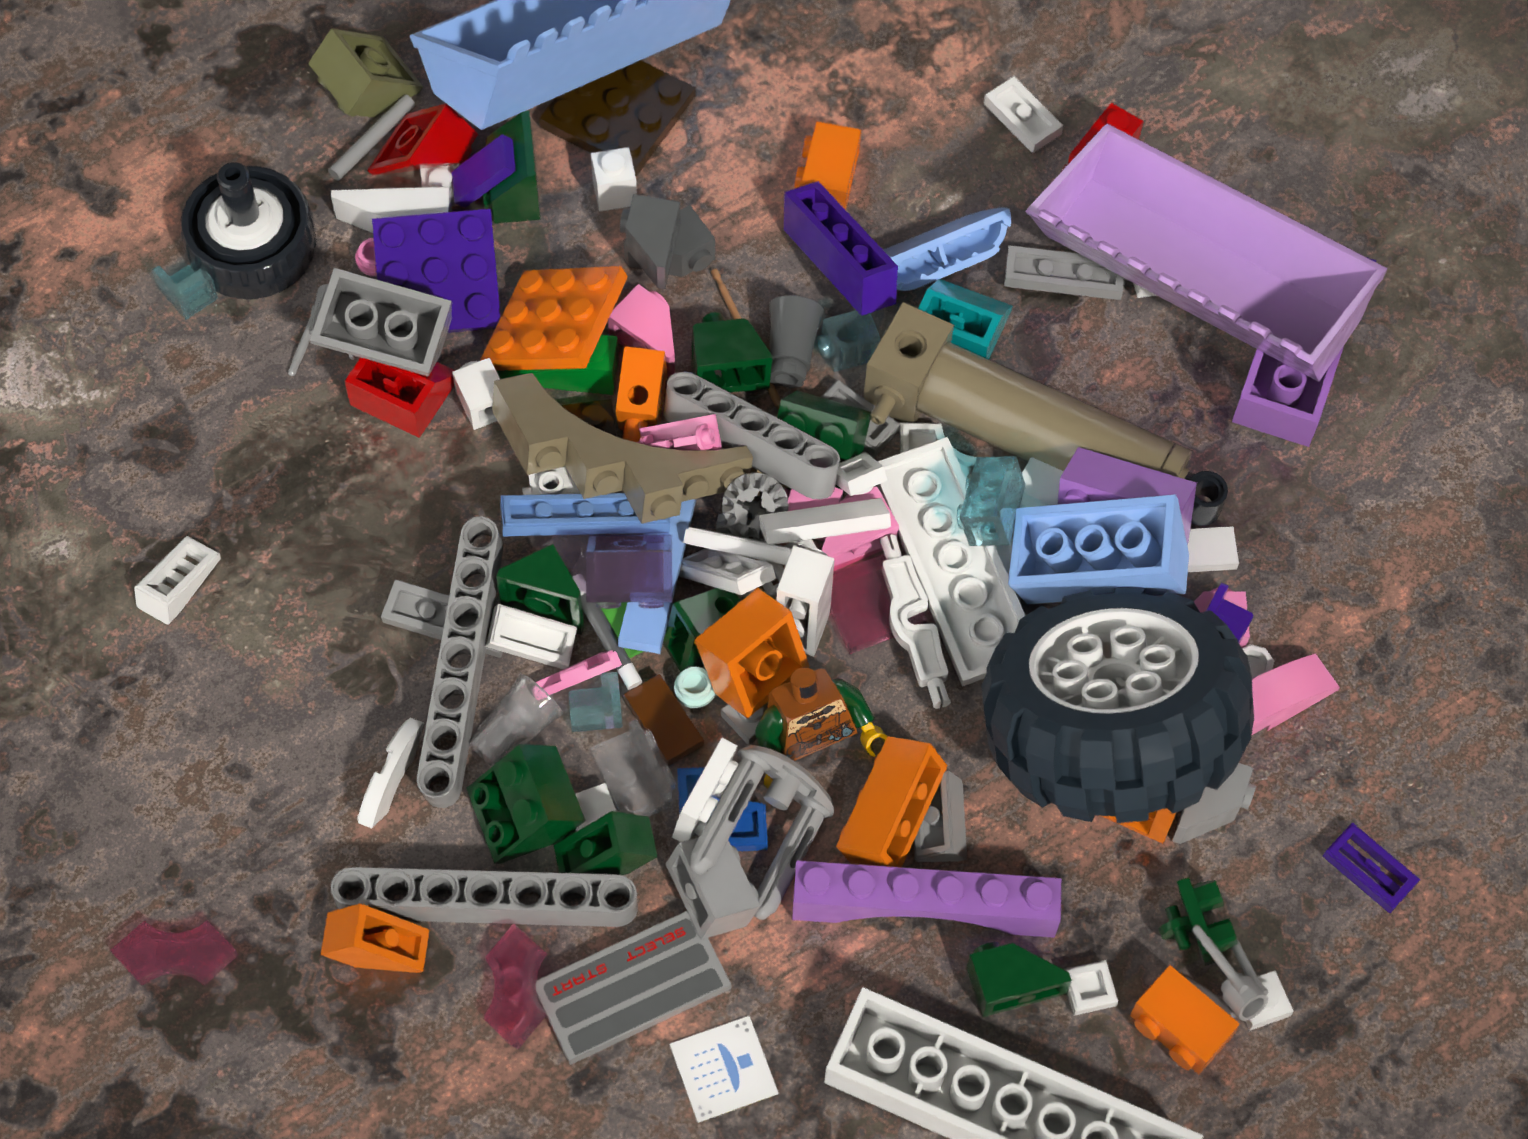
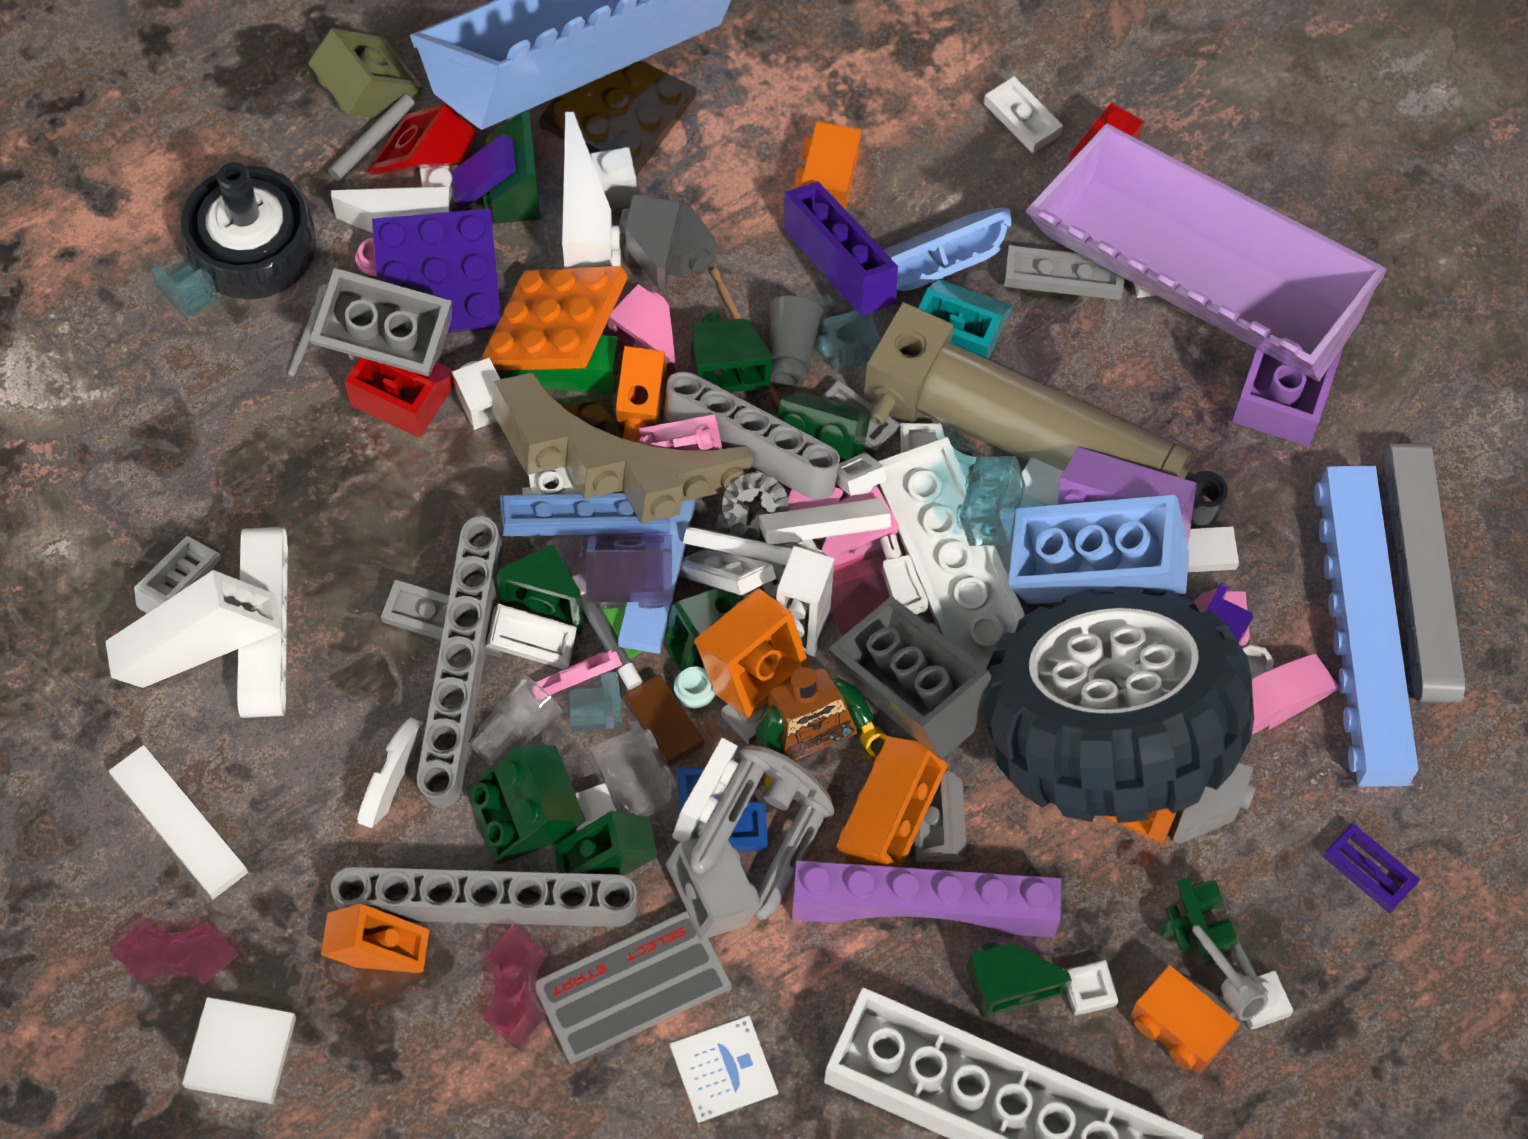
none -> white slope [106,570,281,688]
none -> white tile [109,745,248,899]
none -> white tile [182,997,296,1104]
none -> white beam [237,527,288,718]
none -> white slope [562,112,621,268]
none -> dark grey slope [828,596,992,760]
none -> light blue brick [1314,466,1418,787]
none -> light grey beam [1384,443,1465,703]

